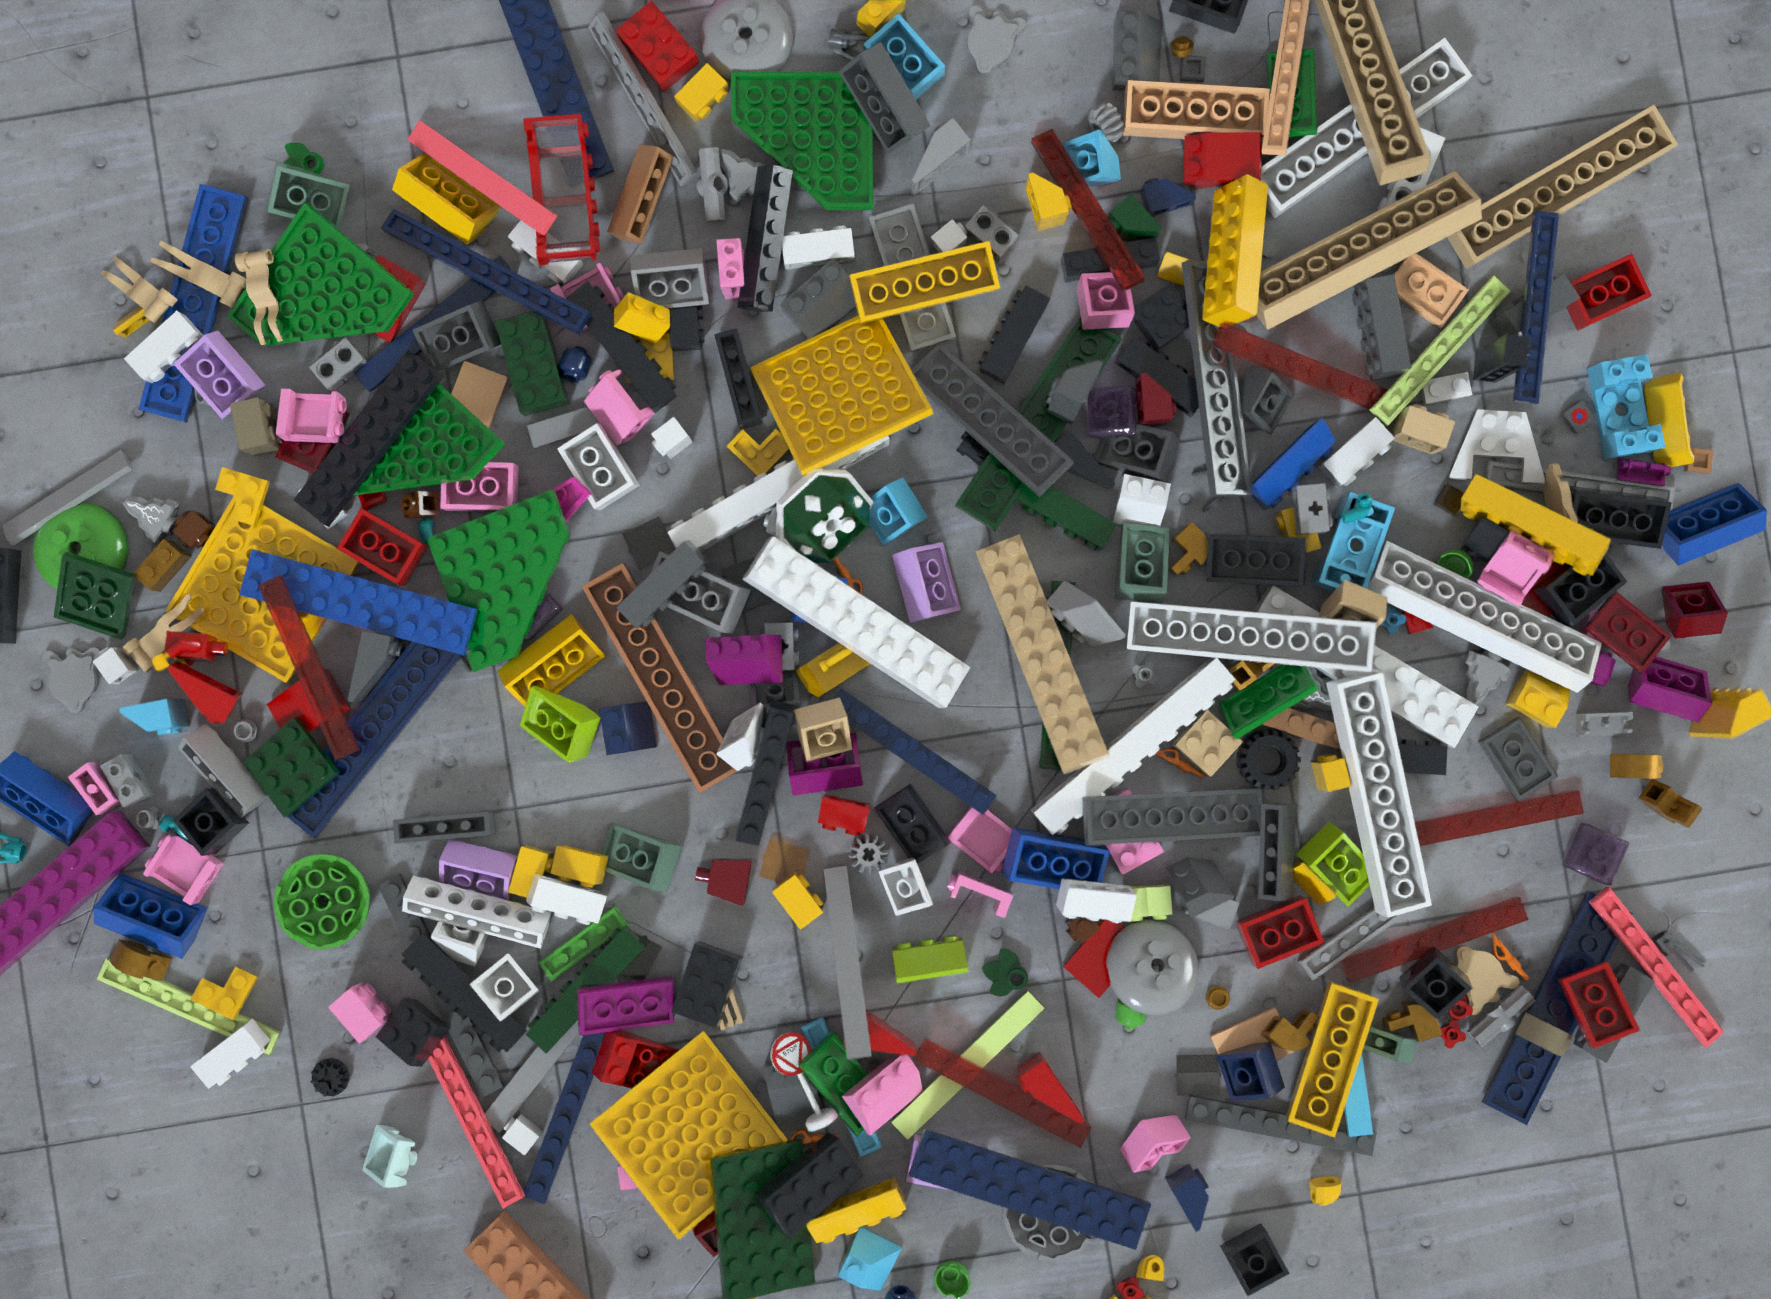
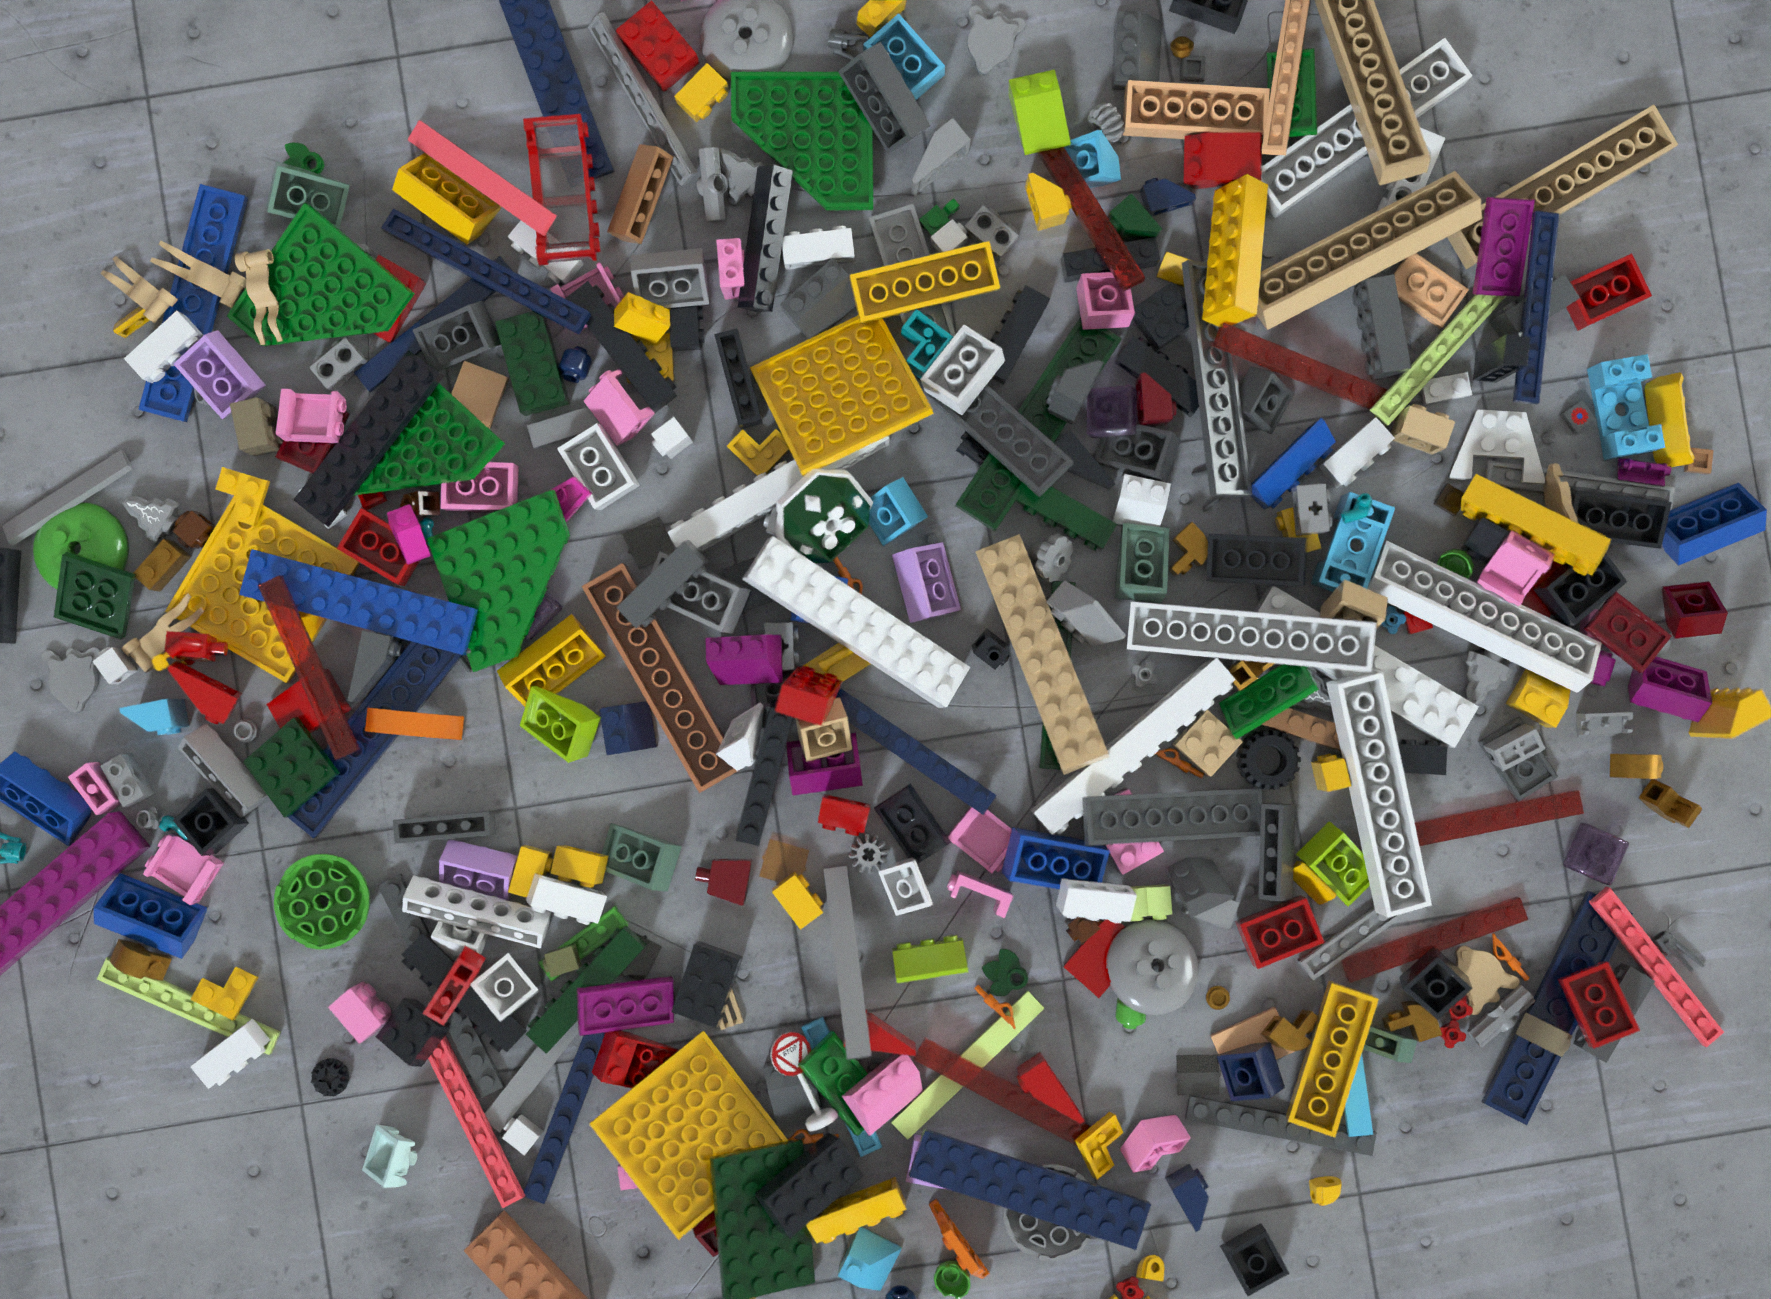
none -> orange slope [365,708,464,740]
none -> dark pink slope [387,504,430,564]
none -> red slope [423,946,486,1026]
none -> olive brick [543,943,582,977]
none -> red slope [775,666,843,726]
none -> teal brick [901,309,954,379]
none -> green plate [919,198,960,236]
none -> white brick [921,325,1005,415]
none -> orange wing [929,1198,990,1279]
none -> black brick [972,628,1010,670]
none -> orange hand [974,985,1016,1029]
none -> lime slope [1008,69,1071,155]
none -> light grey plant [1030,534,1074,582]
none -> yellow plate [1075,1111,1123,1180]
none -> magenta tile [1473,197,1535,297]
none -> light grey hinge [1483,723,1545,771]

